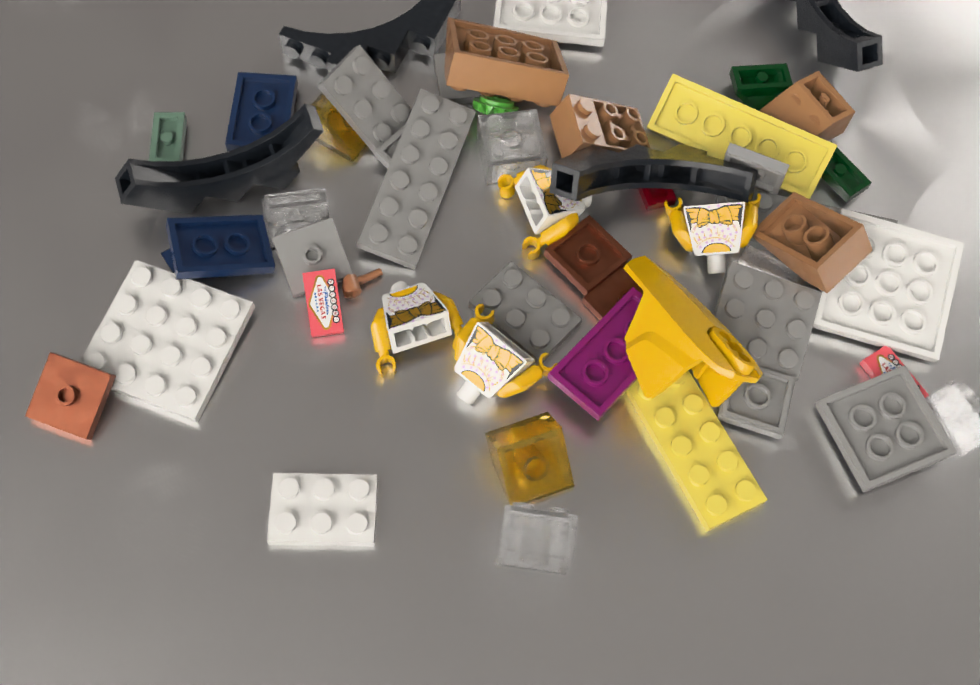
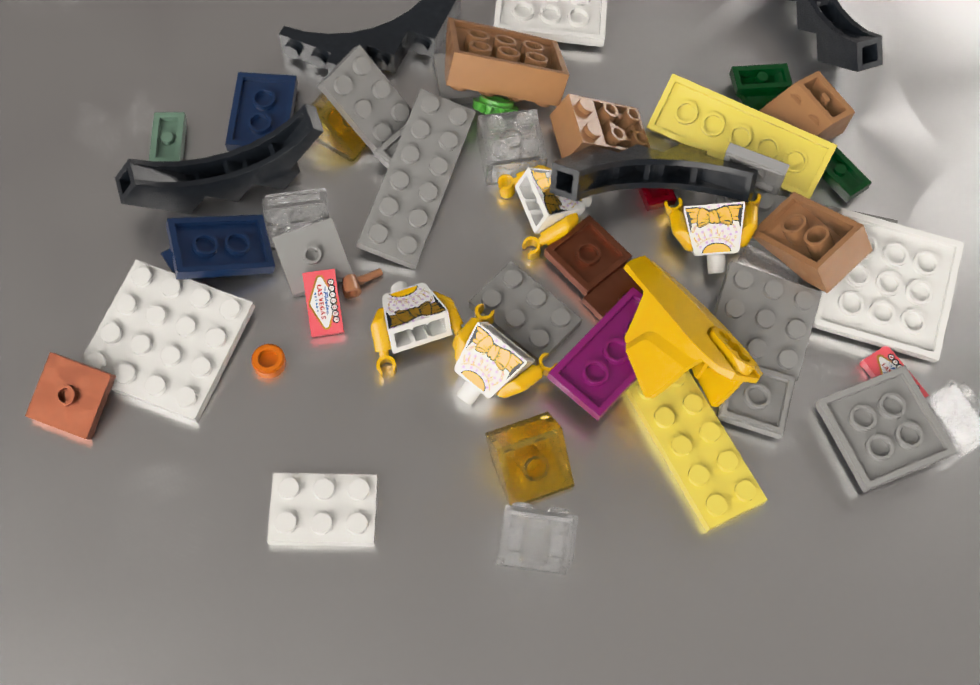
none -> orange tile [251,344,286,378]

